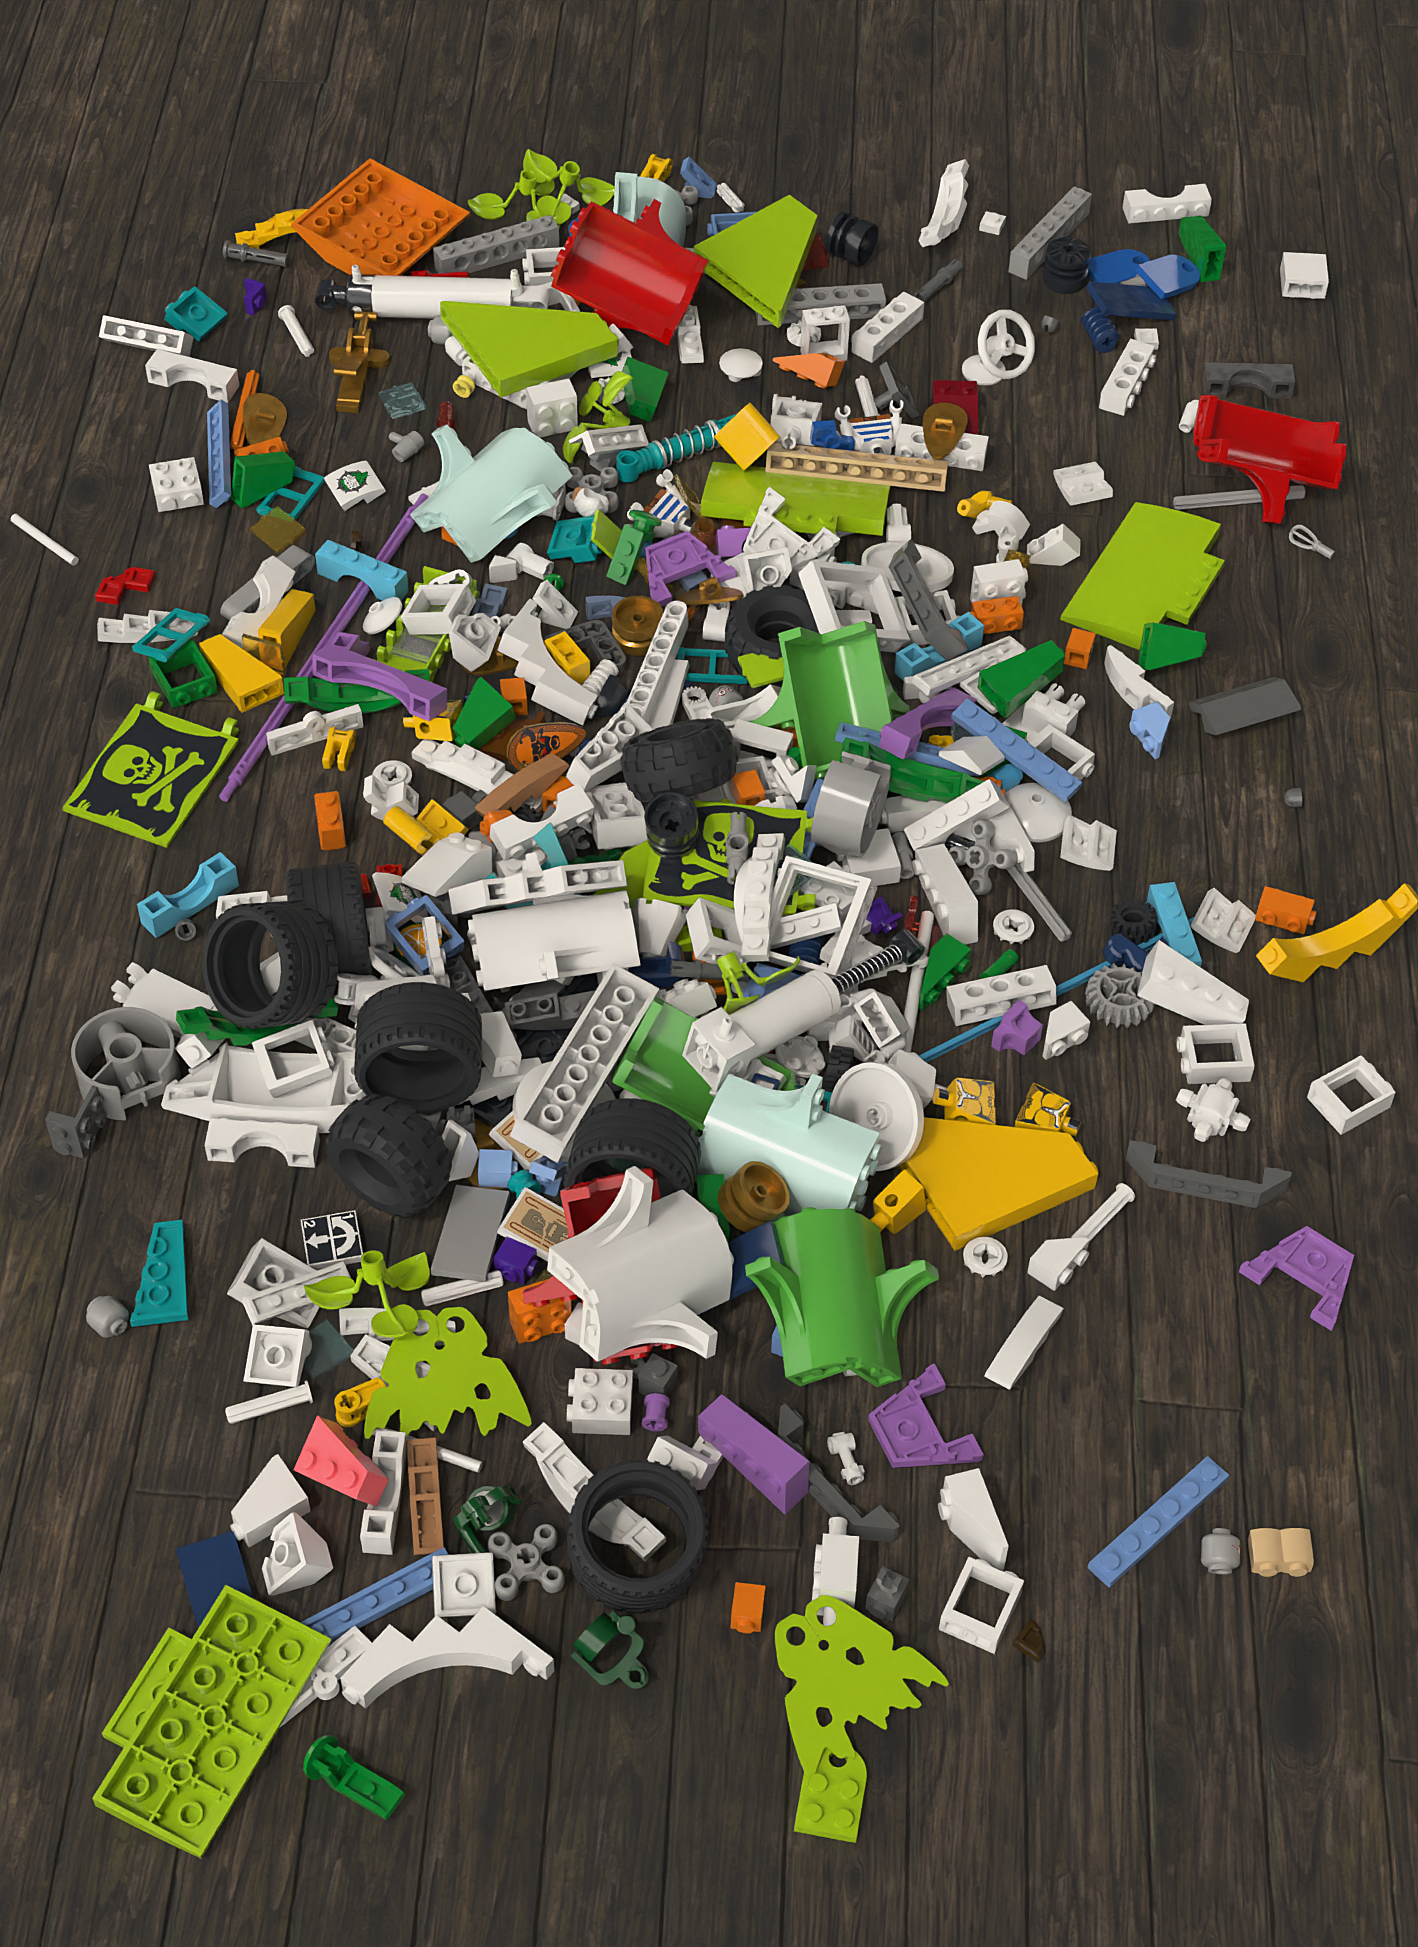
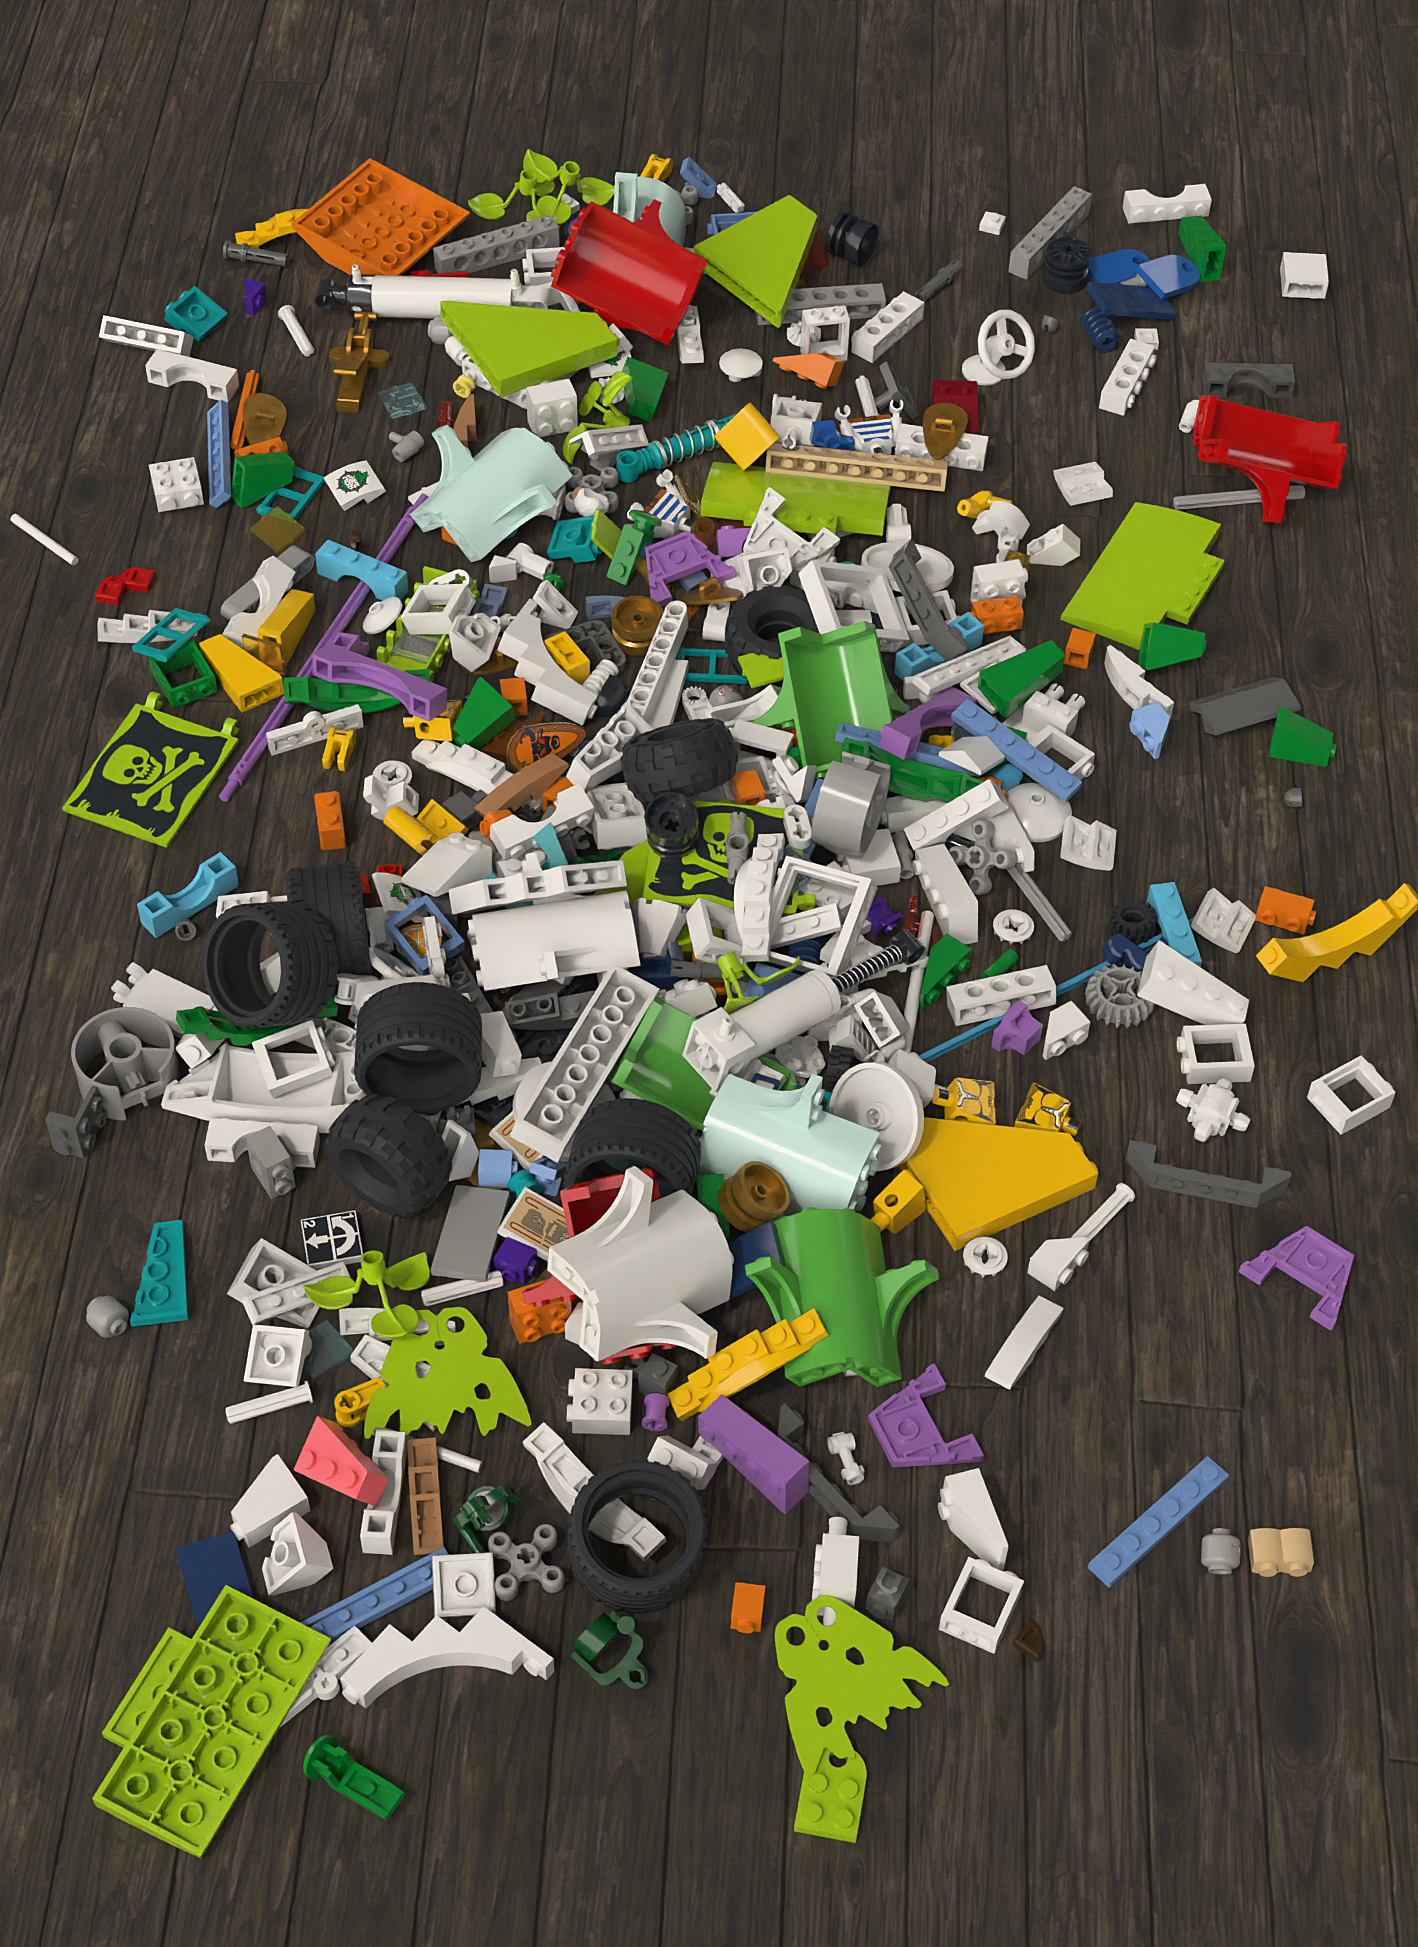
white piece [919,159,969,247] -> none
light grey piece [1289,525,1335,559] -> none
none -> light grey brick [246,1126,296,1199]
none -> medium nougat slope [453,394,477,448]
none -> yellow piece [667,1308,829,1421]
none -> white beam [783,805,811,849]
none -> green slope [1269,707,1336,767]

